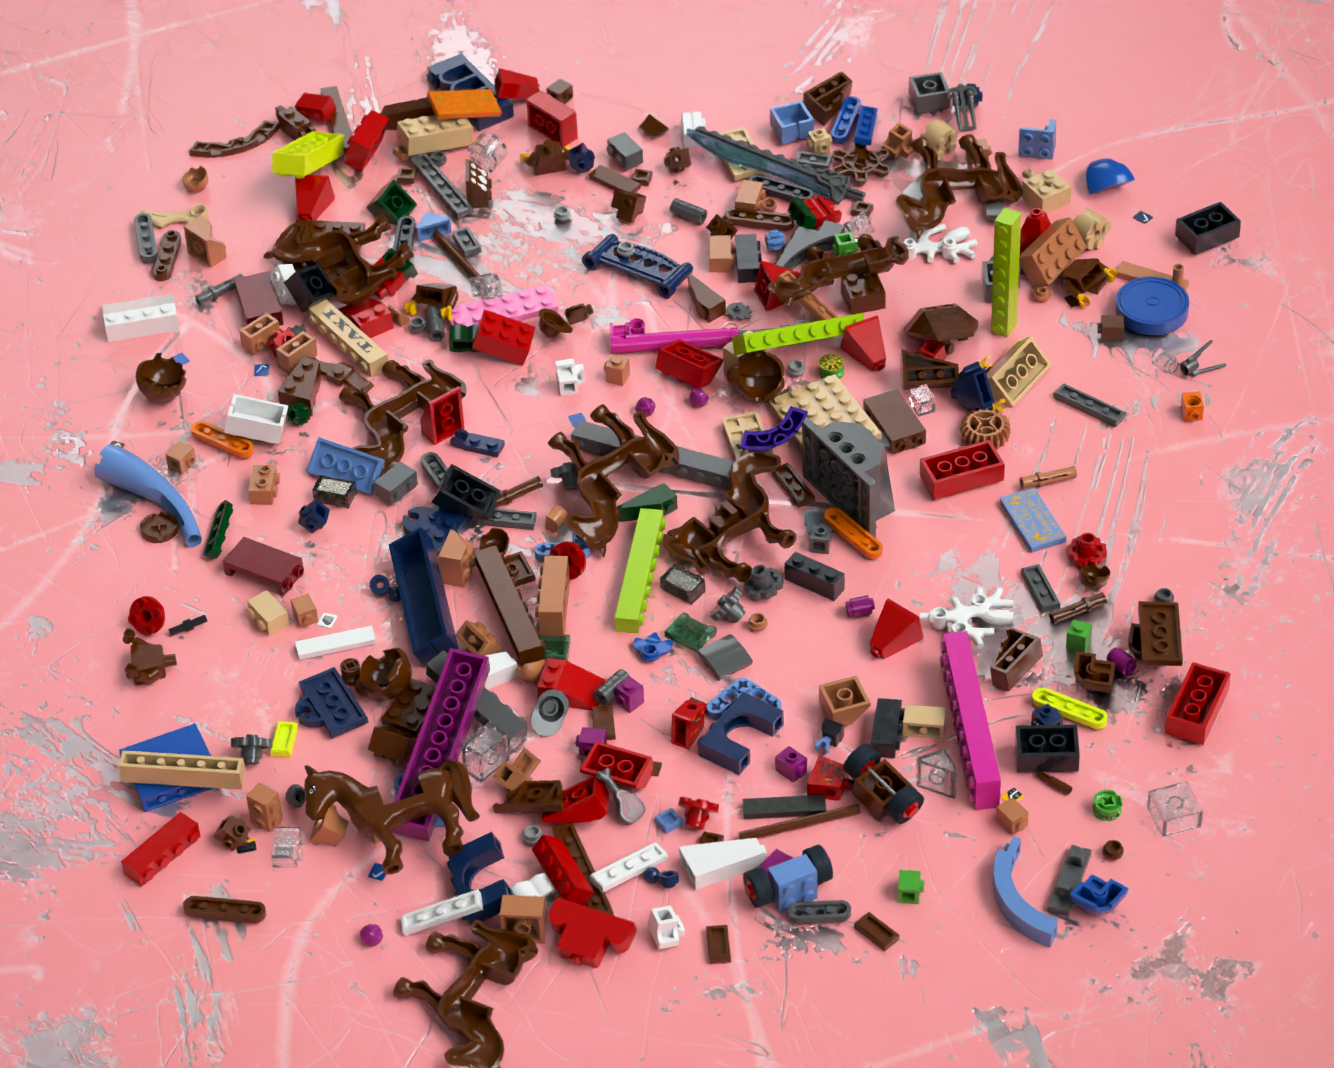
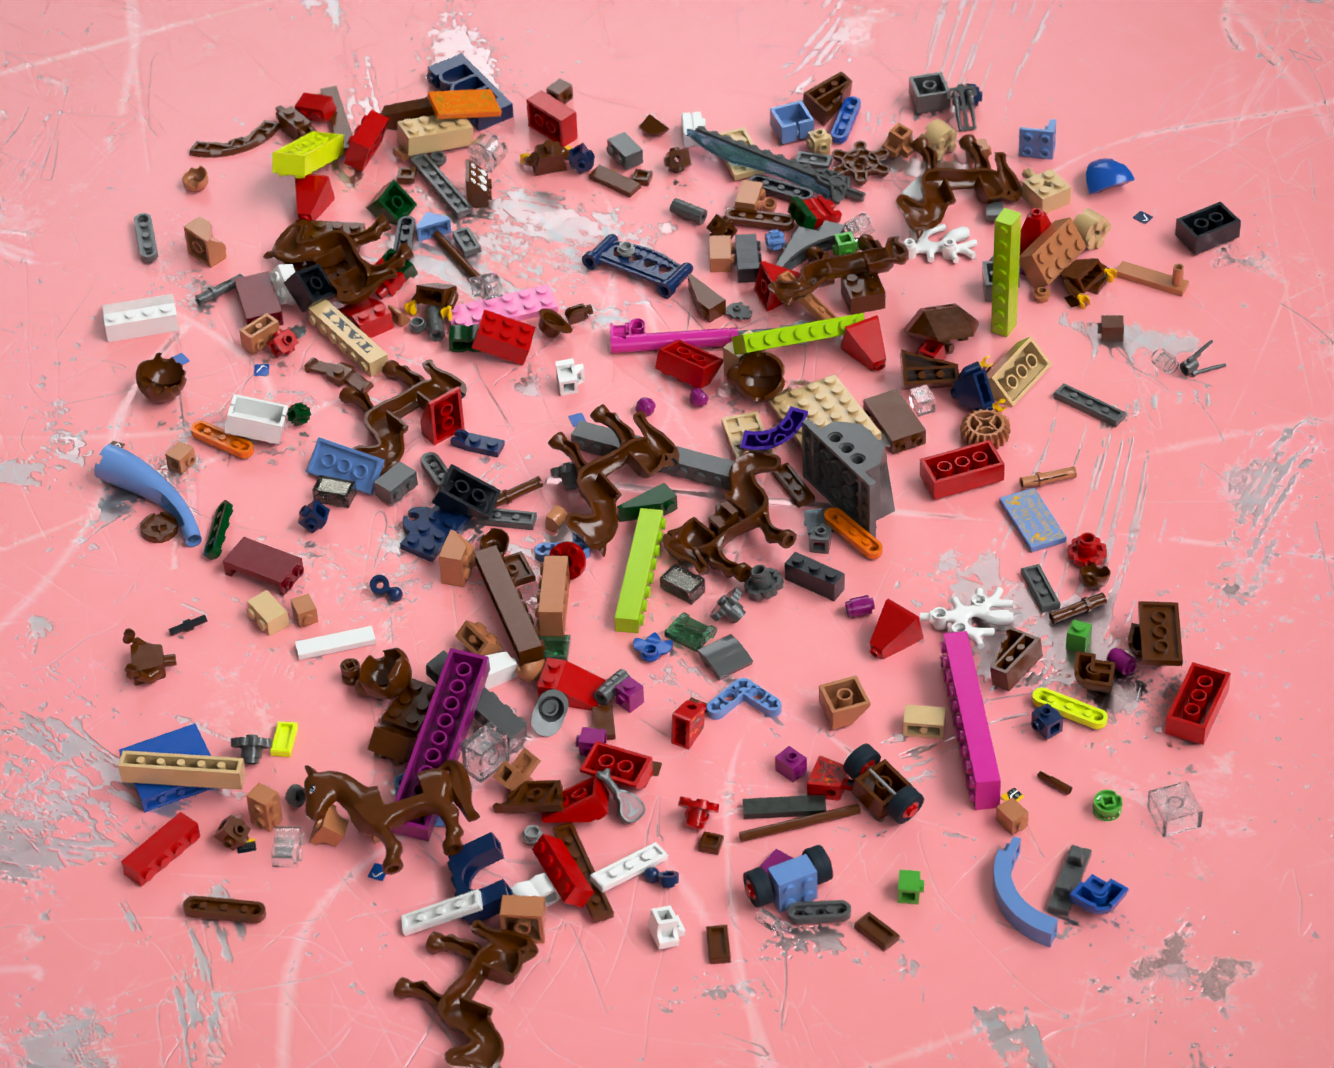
red plate [128,596,165,635] -> none
tan piece [141,204,209,228] -> none
reddish brown plate [153,230,181,281] -> none
nougat brick [248,465,280,505] -> none
nougat brick [276,331,318,373] -> none
reddish brown wedge [278,357,322,416] -> none
dark blue plate [295,667,368,738] -> none
white sticker [317,613,338,628] -> none
magenta piece [360,924,383,946] -> none
dark blue piece [388,527,459,666] -> none
red slope [494,68,540,99] -> none
red brick [549,897,637,968] -> none
light grey plate [554,206,571,222] -> none
nougat brick [604,354,630,386] -> none
reddish brown brick [611,189,647,223] -> none
medium blue tile [654,808,683,834] -> none
white slope [679,838,767,890] -> none
dark blue arch [697,692,784,775] -> none
nougat plate [748,613,768,631] -> none
light grey plate [787,360,805,376] -> none
black piece [815,718,844,754] -> none
bright green wheel [819,354,844,379] -> none
reddish brown tile [851,200,874,219] -> none
blue plate [854,105,878,146] -> none
black brick [871,698,905,758] -> none
clear slope [917,749,957,799] -> none
black brick [1015,725,1080,773] -> none
reddish brown plate [1103,840,1124,860] -> none
blue brick [1116,276,1189,335] -> none
dark grey plate [1154,588,1174,602] -> none
orange brick [1181,391,1204,421] -> none

